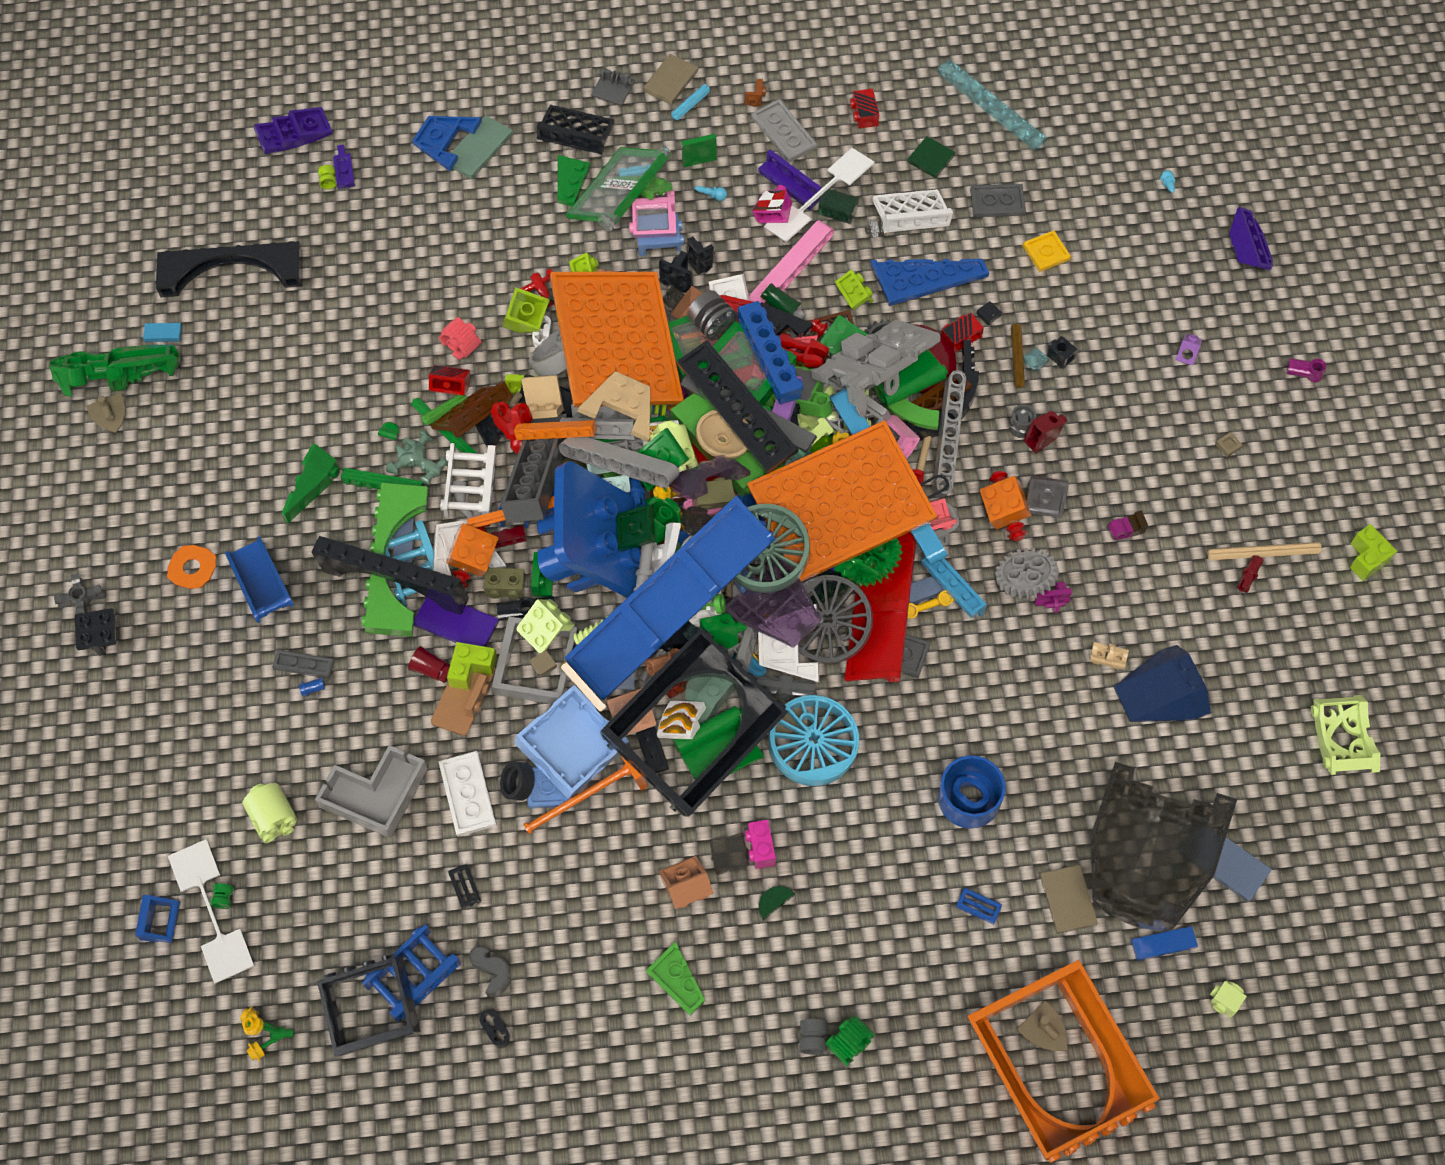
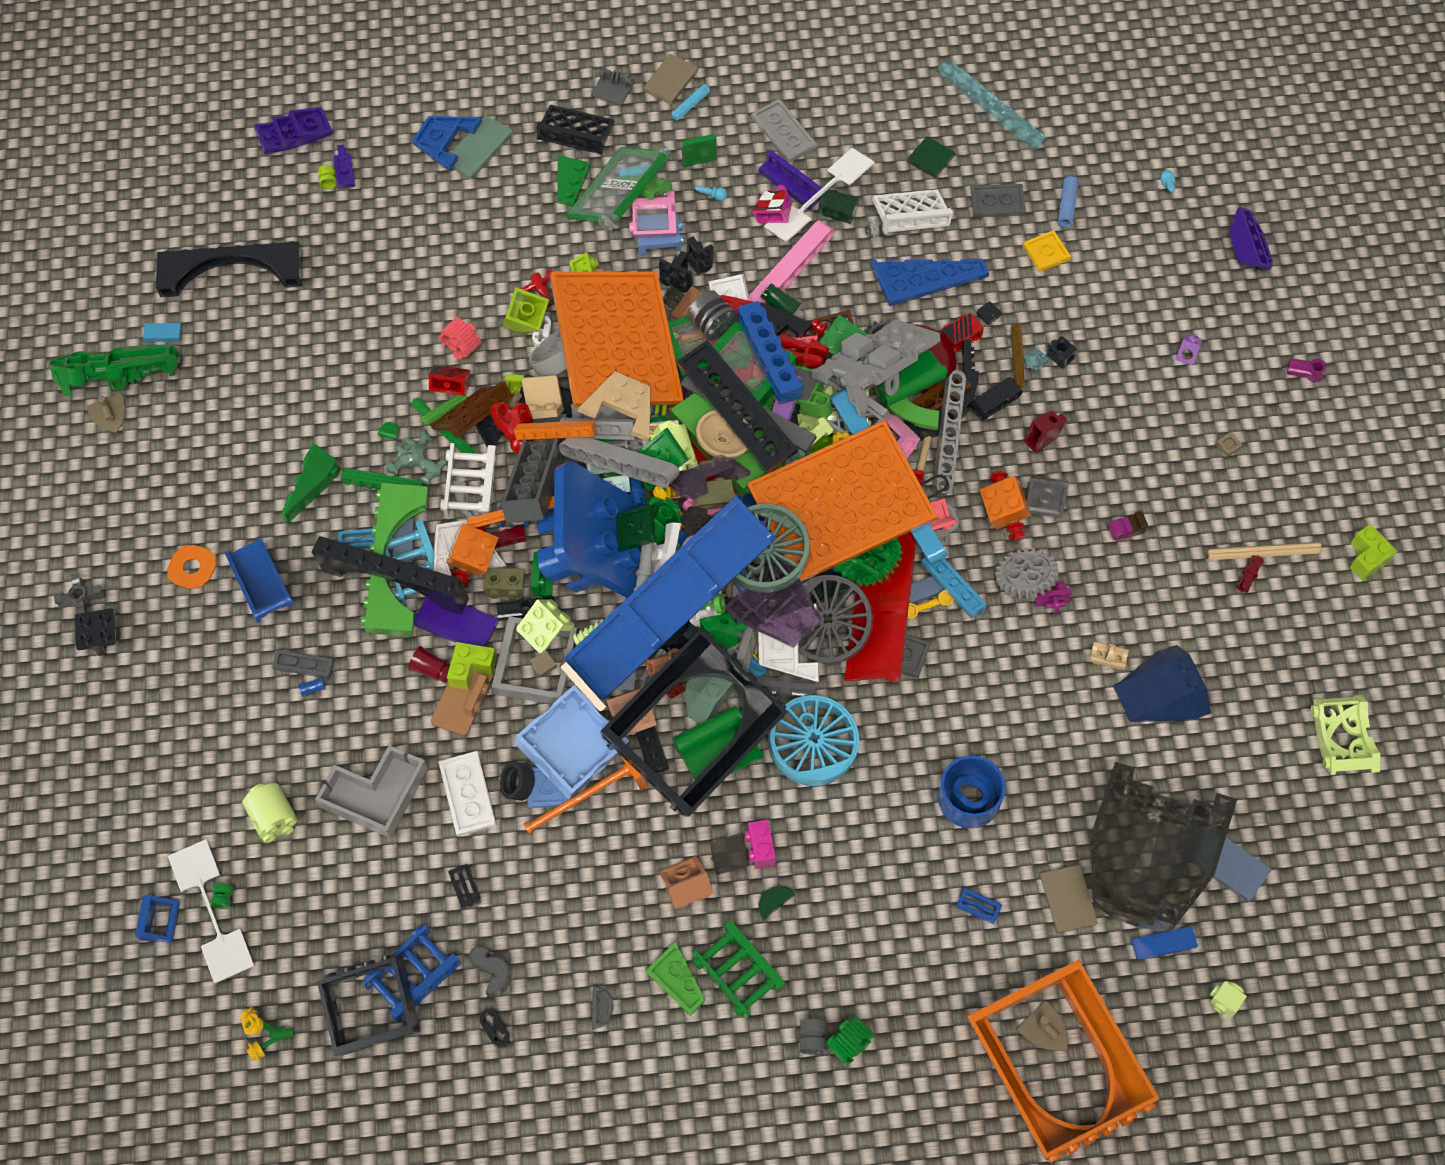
slope [657,701,706,739] -> none
dark orange bracket [745,79,766,106] -> none
lime bracket [834,269,874,310] -> none
red brick [850,88,880,129] -> none
dark grey wheel [1009,404,1036,438] -> none
none -> dark azure tile [338,528,375,549]
none -> dark grey tile [592,986,614,1030]
none -> green fence [692,920,785,1020]
none -> black beam [970,377,1023,420]
none -> medium blue axle [1058,176,1079,227]

